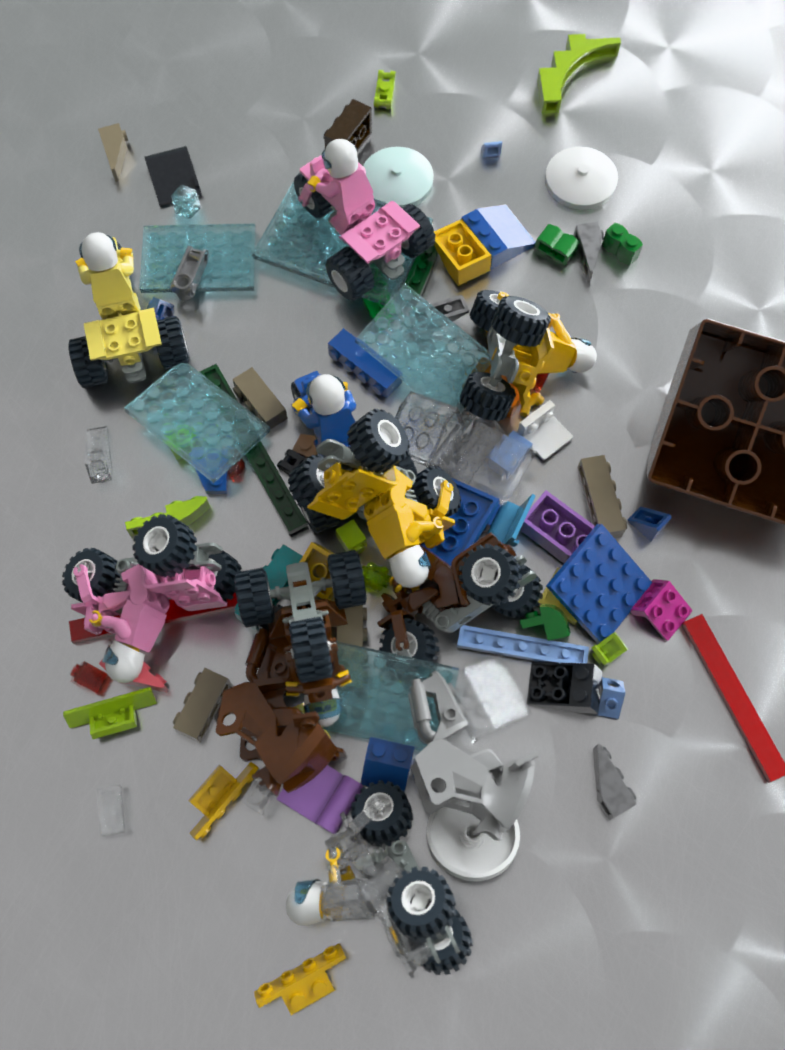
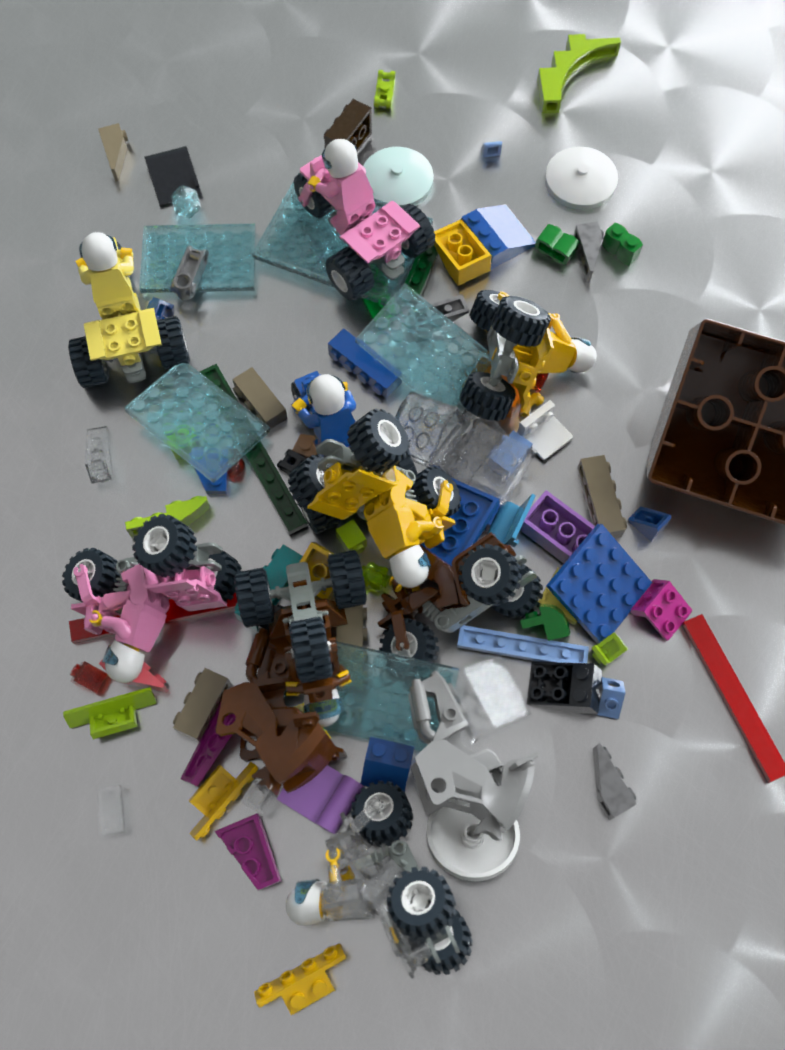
none -> magenta wing [180,700,236,786]
none -> magenta wing [214,813,281,890]

